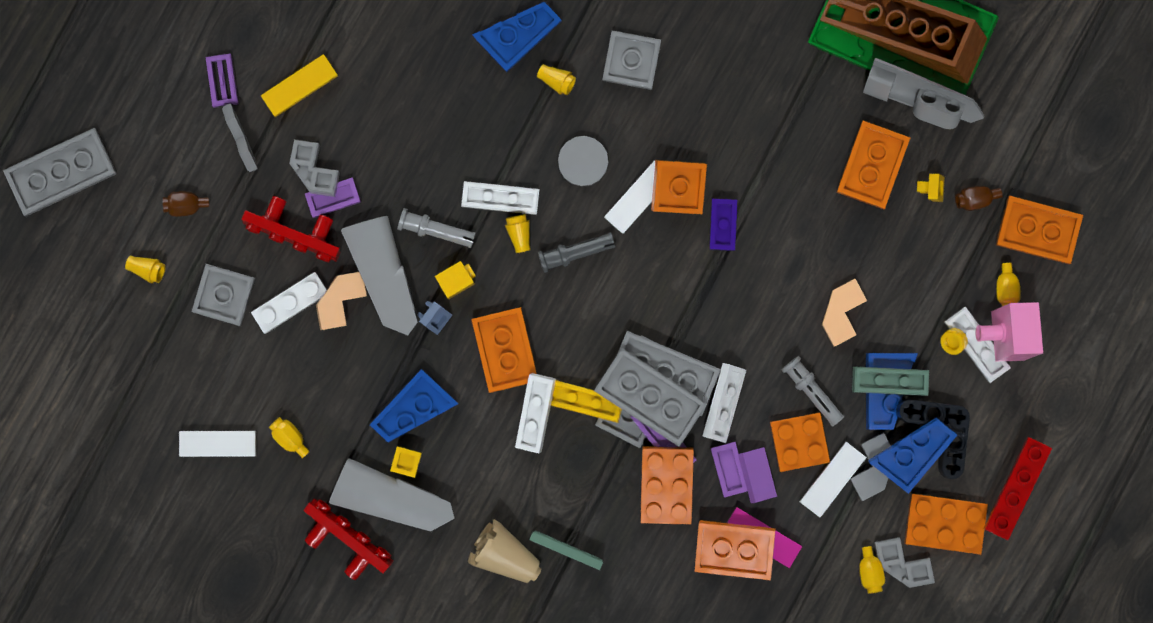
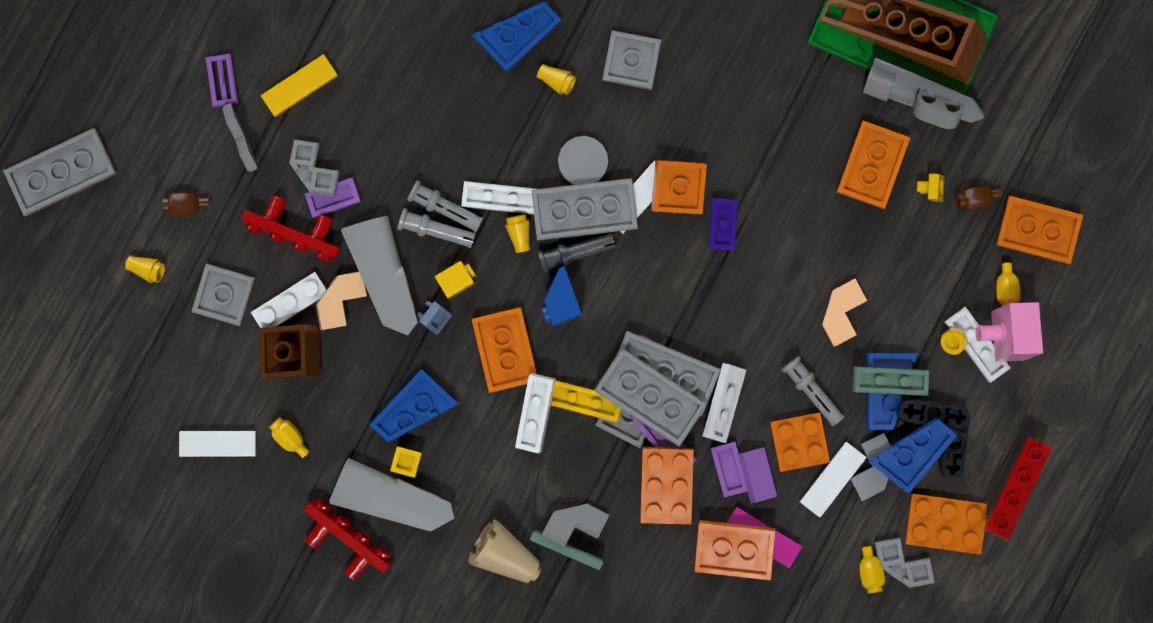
none -> reddish brown slope [260,324,320,379]
none -> light grey pin [407,180,483,232]
none -> light grey tile [531,178,638,241]
none -> blue slope [542,266,582,327]
none -> light grey tile [542,504,609,547]

